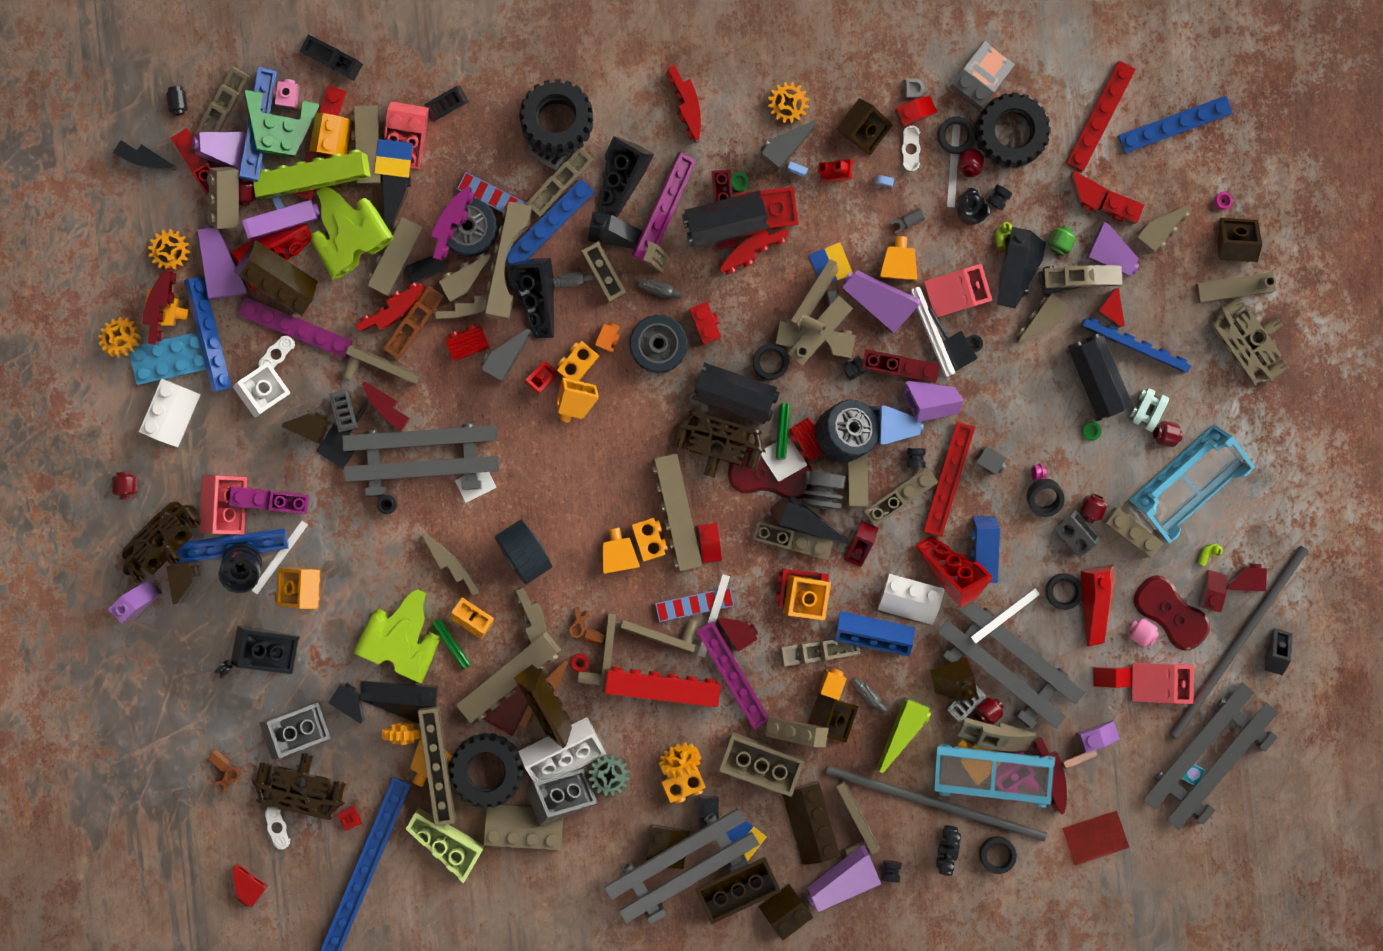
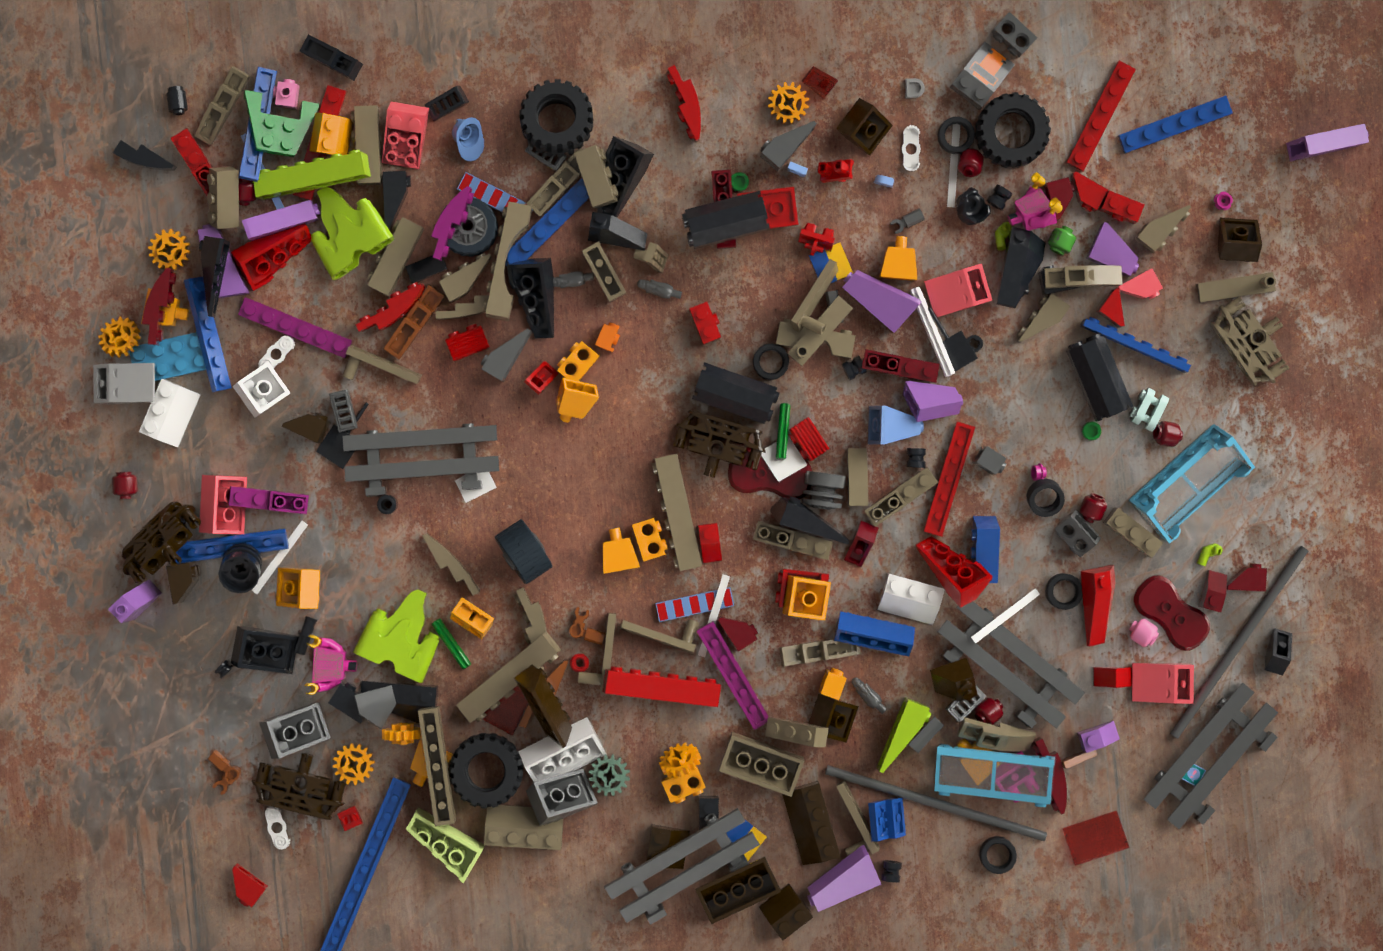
slope [192,132,245,170] -> none
dark brown slope [233,240,318,317] -> none
dark red slope [362,381,411,431] -> none
sticker [374,139,413,178] -> none
wheel [629,314,687,373] -> none
magenta plate [632,152,696,264] -> none
red slope [720,228,789,275] -> none
black wheel [815,399,880,462] -> none
red slope [895,95,938,128] -> none
black gear [936,825,961,876] -> none
none -> light grey slope [93,363,155,405]
none -> black wedge [199,236,230,318]
none -> black axle [294,616,317,655]
none -> dark pink torso [304,635,357,695]
none -> light orange gear [333,743,375,785]
none -> dark grey slope [353,685,396,729]
none -> medium blue piece [452,117,484,161]
none -> dark tan brick [574,145,618,209]
none -> red hips [798,223,835,256]
none -> clear red slope [802,66,838,100]
none -> blue slope [868,797,906,842]
none -> dark grey slope [908,716,944,753]
none -> dark grey brick [992,12,1038,57]
none -> dark pink torso [1007,172,1062,231]
none -> dark red slope [1044,177,1075,221]
none -> coral slope [1116,268,1163,299]
none -> slope [1286,124,1369,162]

